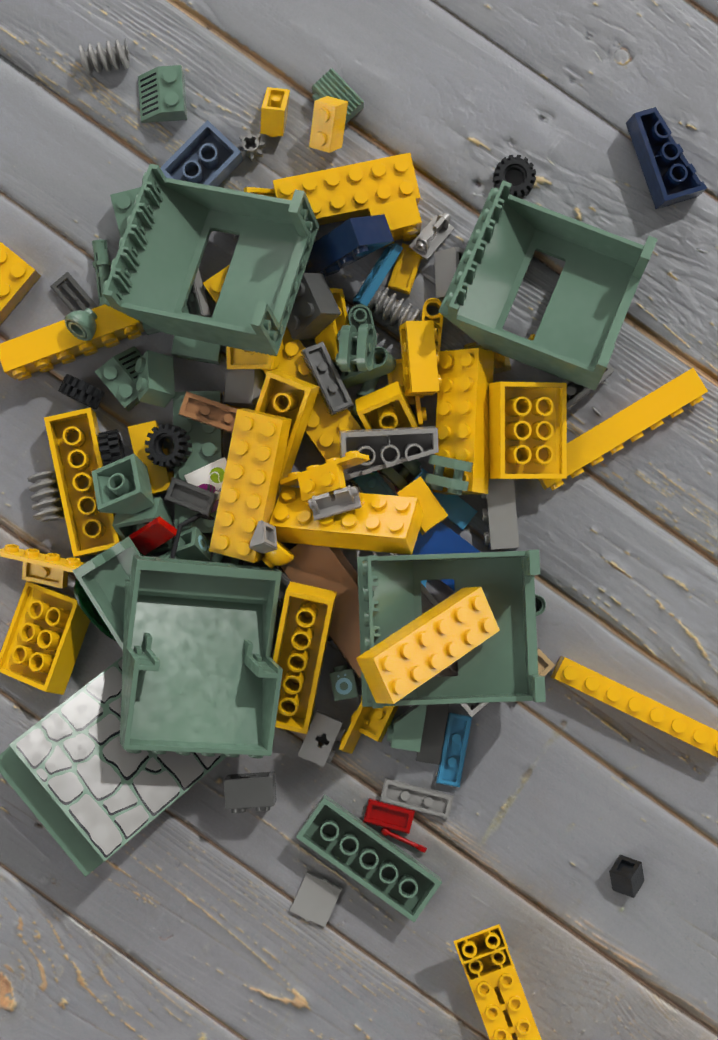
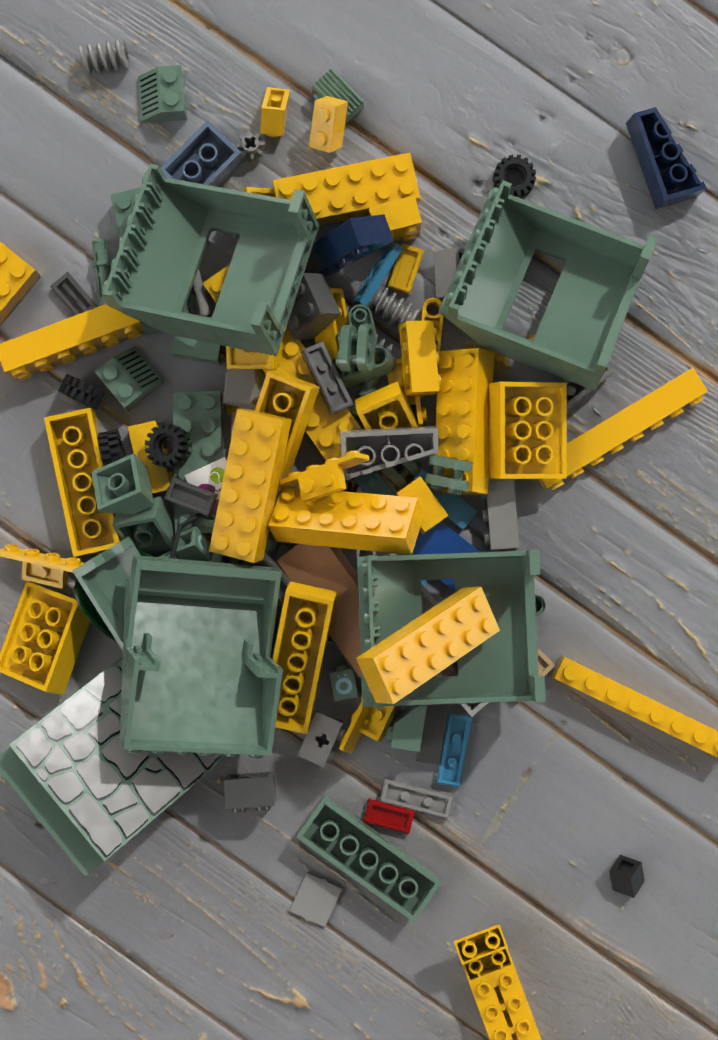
light grey piece [27,471,64,521] -> none
sand green brick [64,308,97,341] -> none
red tile [129,516,177,555] -> none
sand green brick [135,350,175,408] -> none
medium nougat plate [179,391,237,433] -> none
light grey slope [249,520,277,554] -> none
yellow brick [262,540,294,568] -> none
light grey hinge [308,485,362,521] -> none
red hinge [380,827,427,853] -> none
light grey hinge [409,213,454,260] -> none

